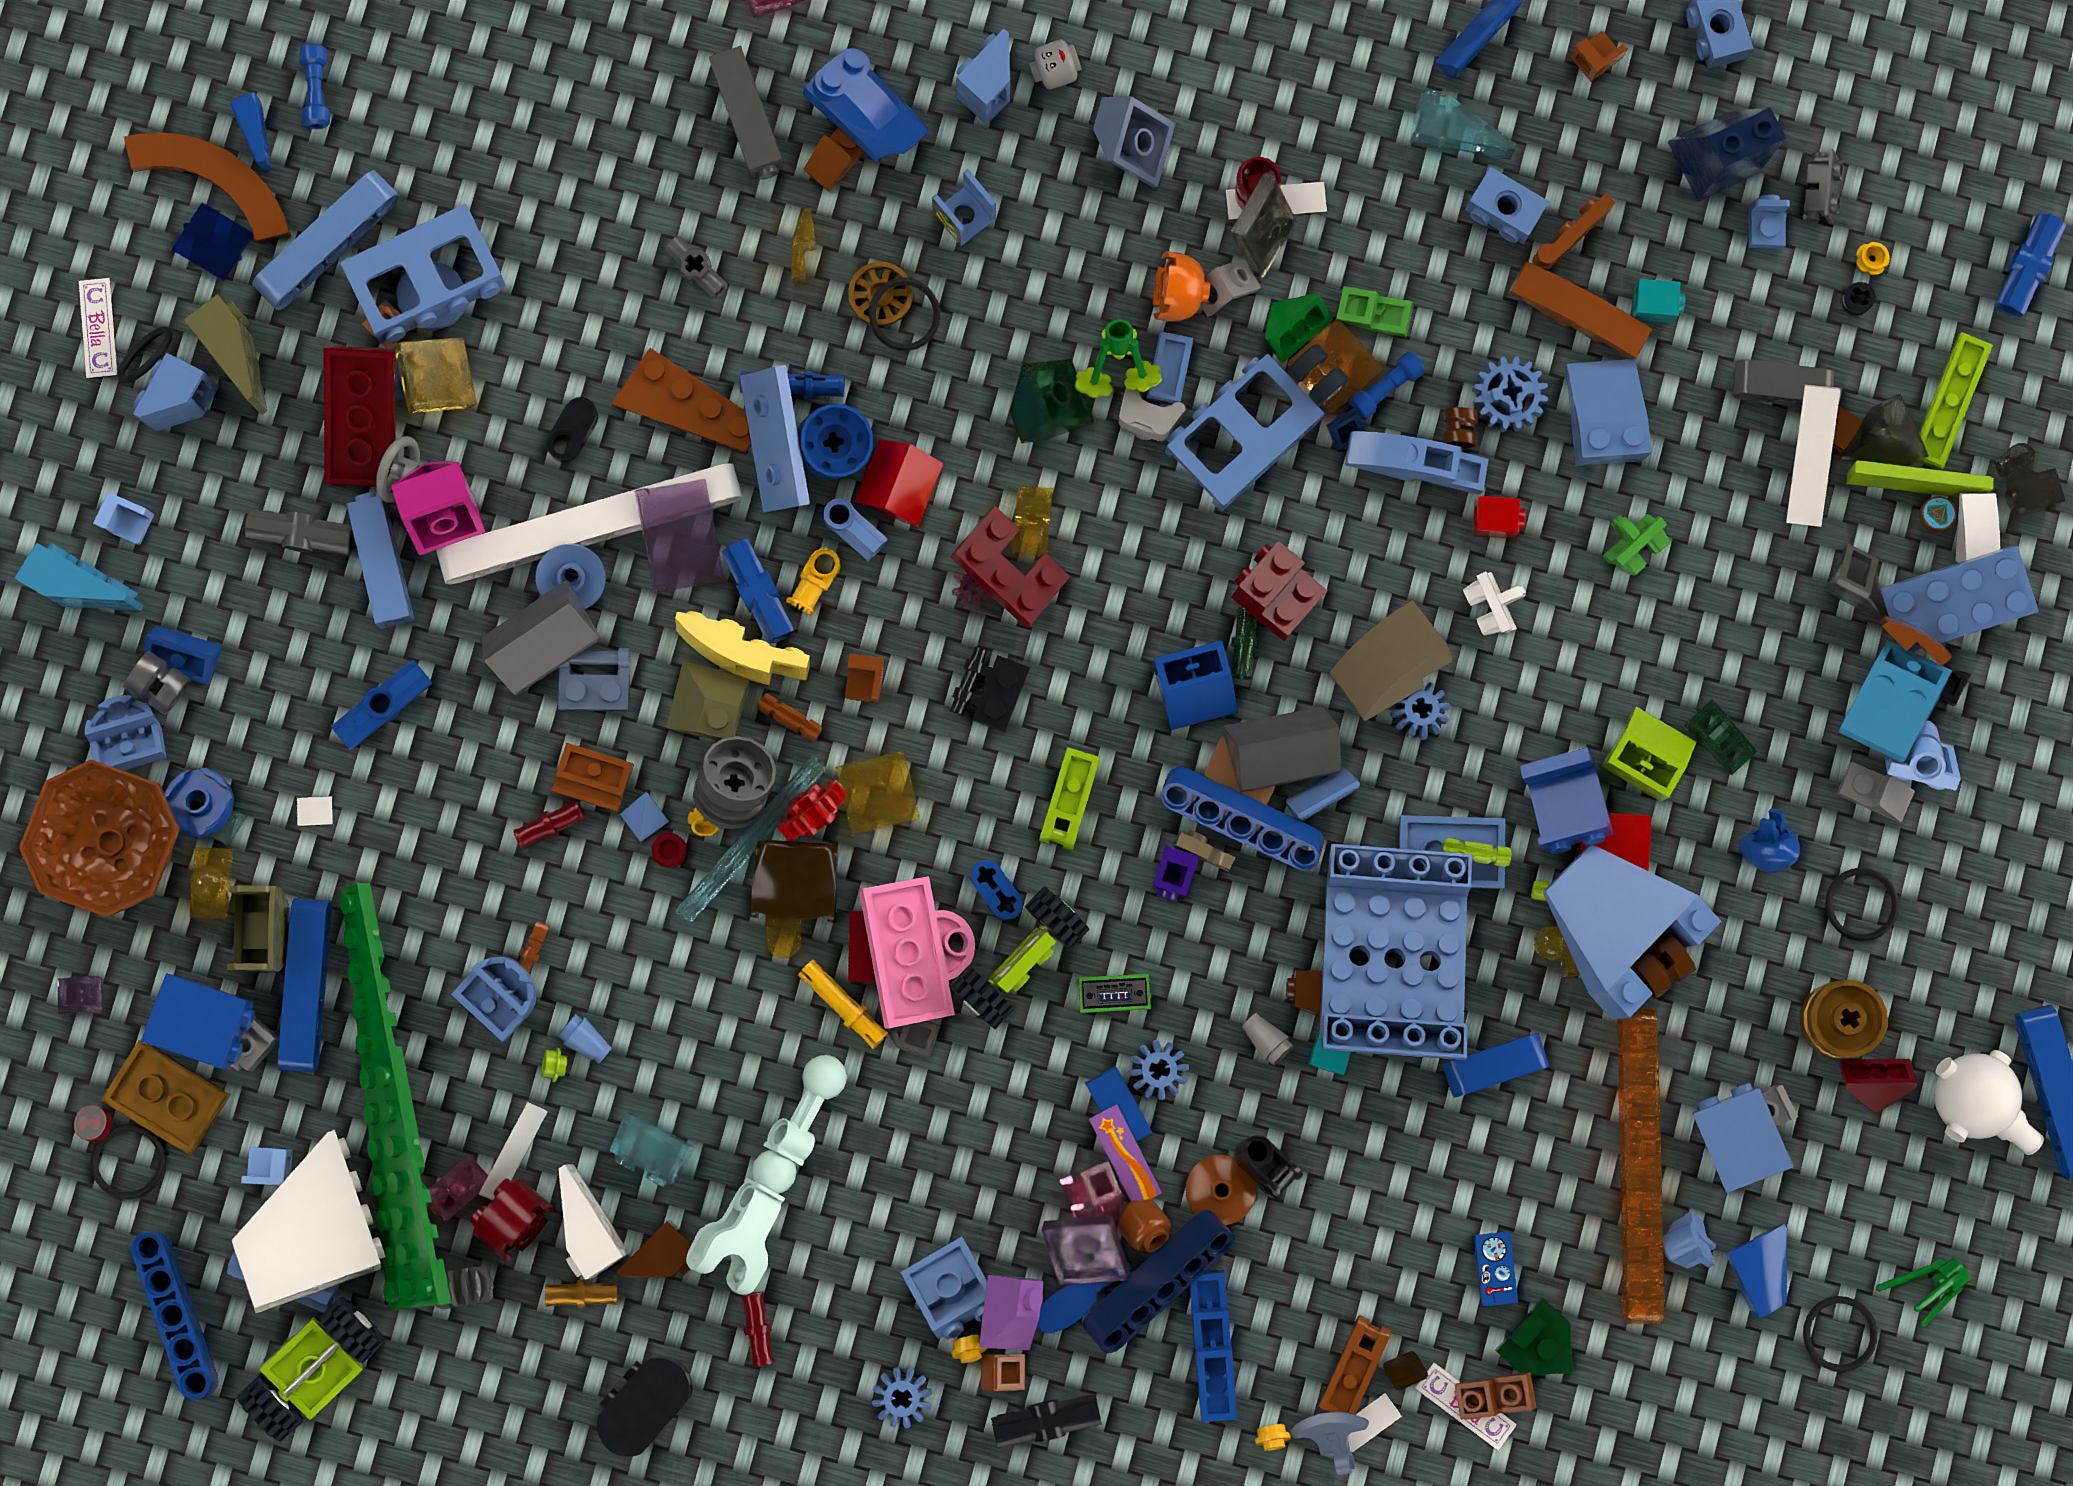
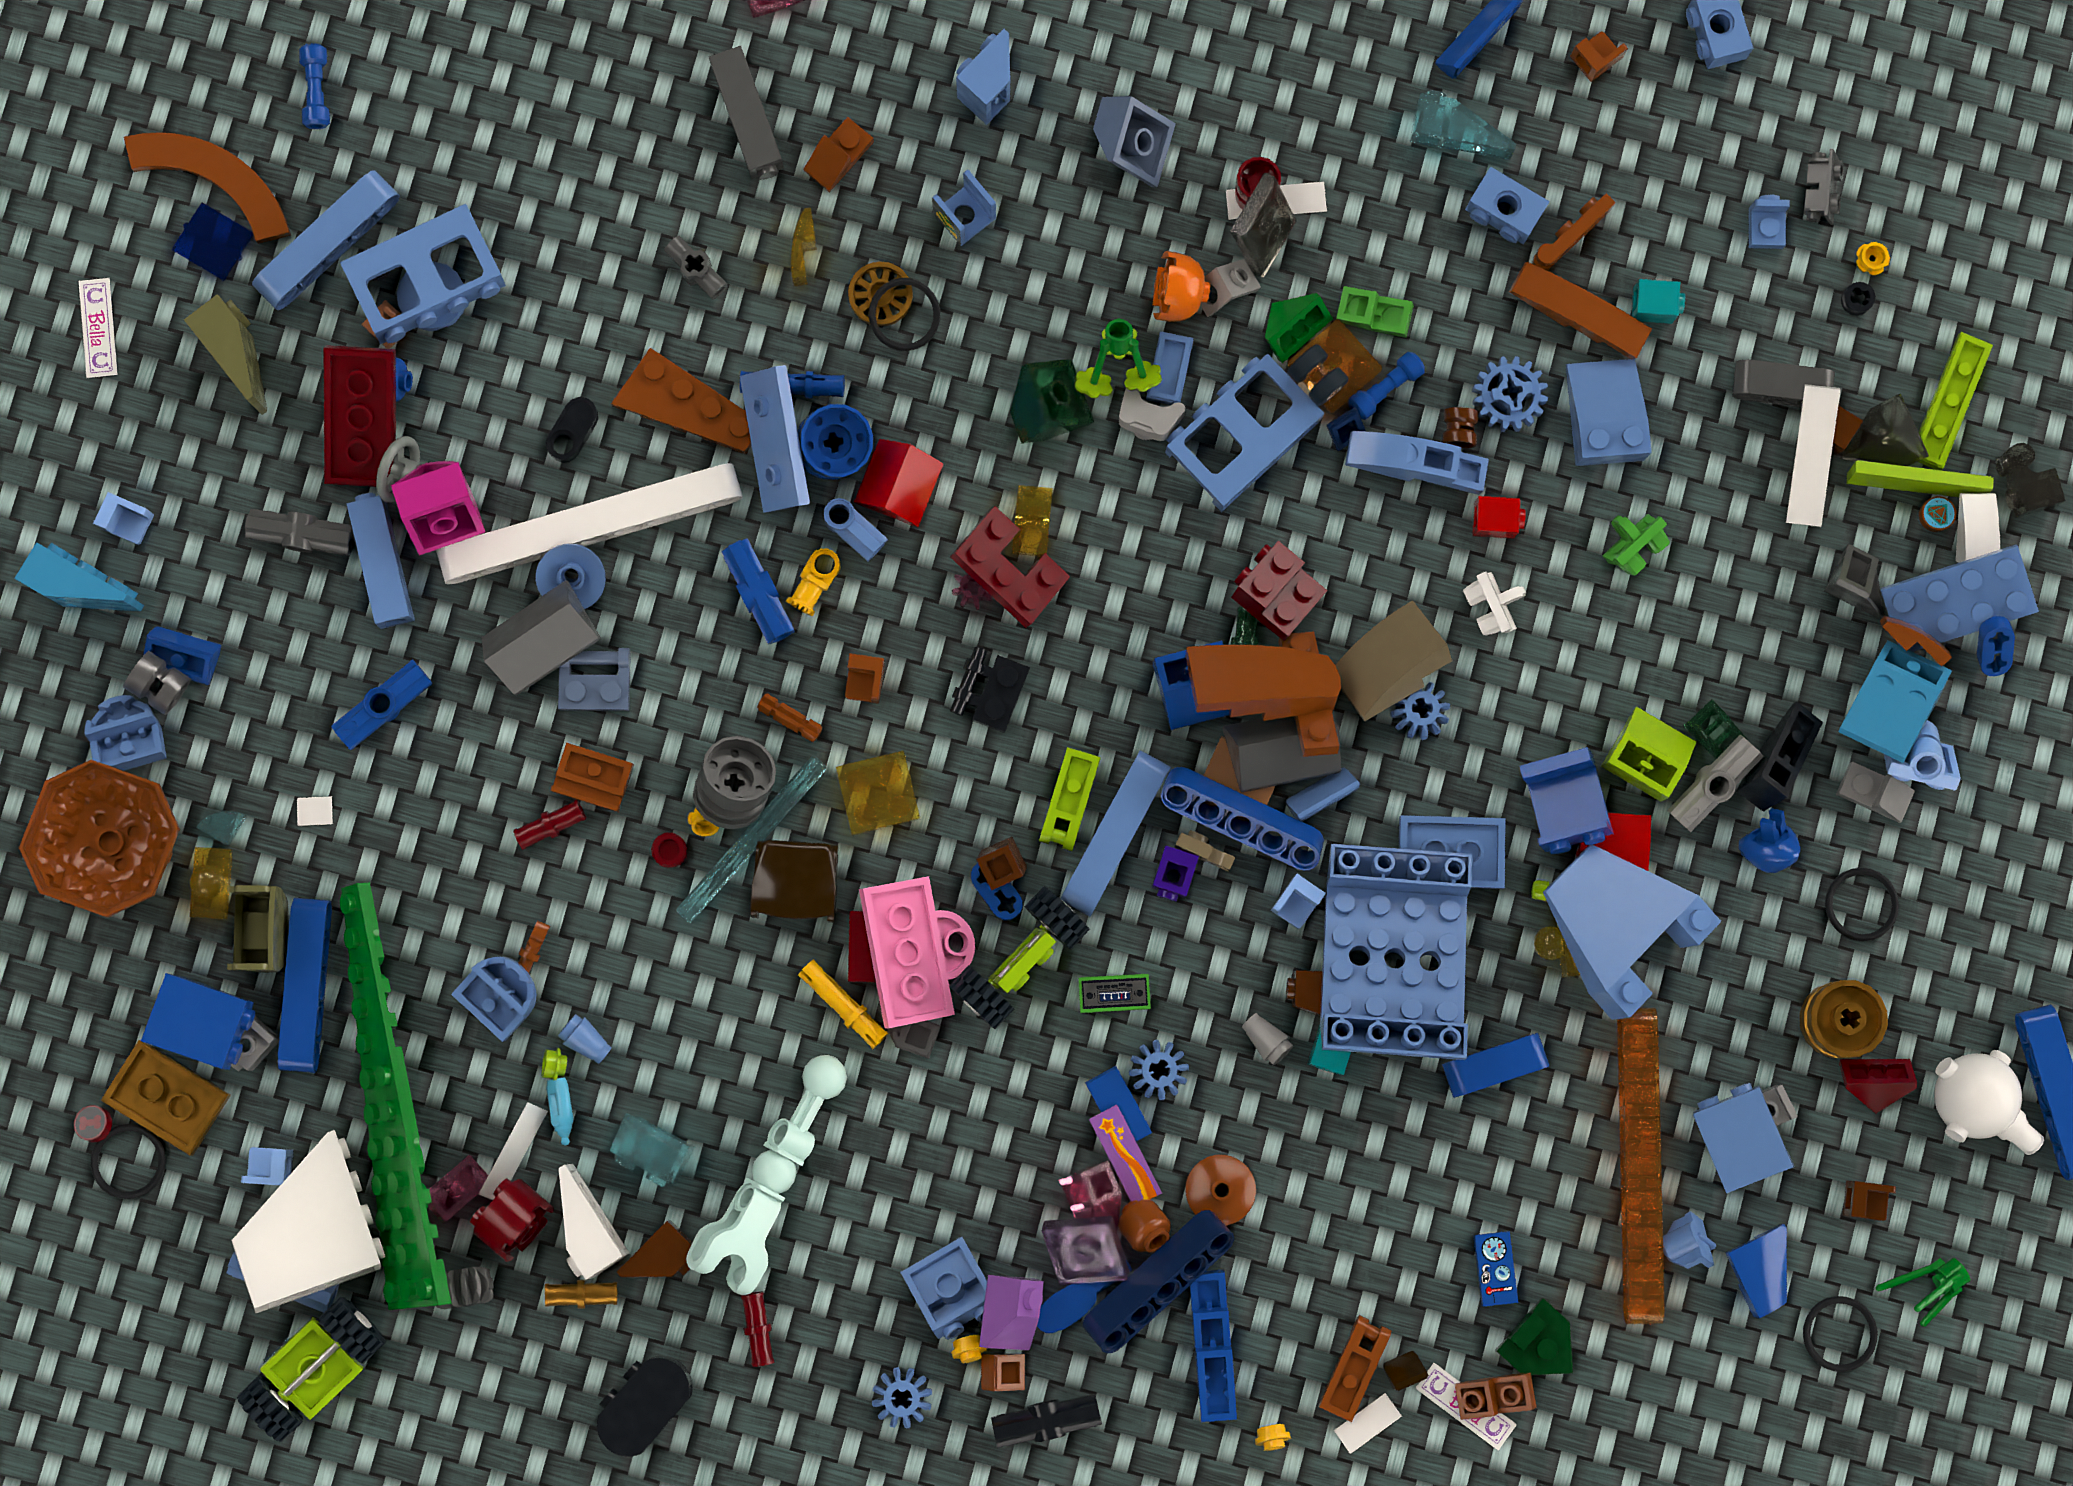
clear purple slope [57,976,103,1014] -> none
black tyre [117,326,173,384] -> none
blue beam [131,1231,219,1400] -> none
medium blue slope [133,353,219,431] -> none
blue tile [164,768,234,837] -> none
blue slope [230,92,271,172] -> none
clear yellow plate [394,338,477,413] -> none
medium blue slope [620,792,669,842] -> none
clear purple piece [635,479,724,593] -> none
olive slope [666,661,750,741] -> none
light yellow slope [675,611,810,685] -> none
clear yellow tile [765,915,802,959] -> none
red gear [777,780,847,841] -> none
blue slope [802,48,930,163] -> none
light grey head [1029,39,1082,90] -> none
black piece [1234,1135,1303,1202] -> none
sand blue piece [1290,1412,1369,1475] -> none
lime axle [1442,838,1512,867] -> none
reddish brown wheel [1630,934,1696,999] -> none
dark blue slope [1668,107,1786,202] -> none
black tile [1939,671,1971,706] -> none
blue piece [1994,212,2066,318] -> none
none -> medium azure piece [546,1077,574,1145]
none -> reddish brown panel [976,836,1027,890]
none -> medium blue beam [1060,750,1171,917]
none -> dark orange slope [1185,631,1341,757]
none -> light blue panel [1271,874,1326,929]
none -> light grey piece [1667,735,1764,832]
none -> black slope [1737,701,1823,812]
none -> reddish brown panel [1843,1180,1896,1221]
none -> blue beam [1977,616,2015,676]

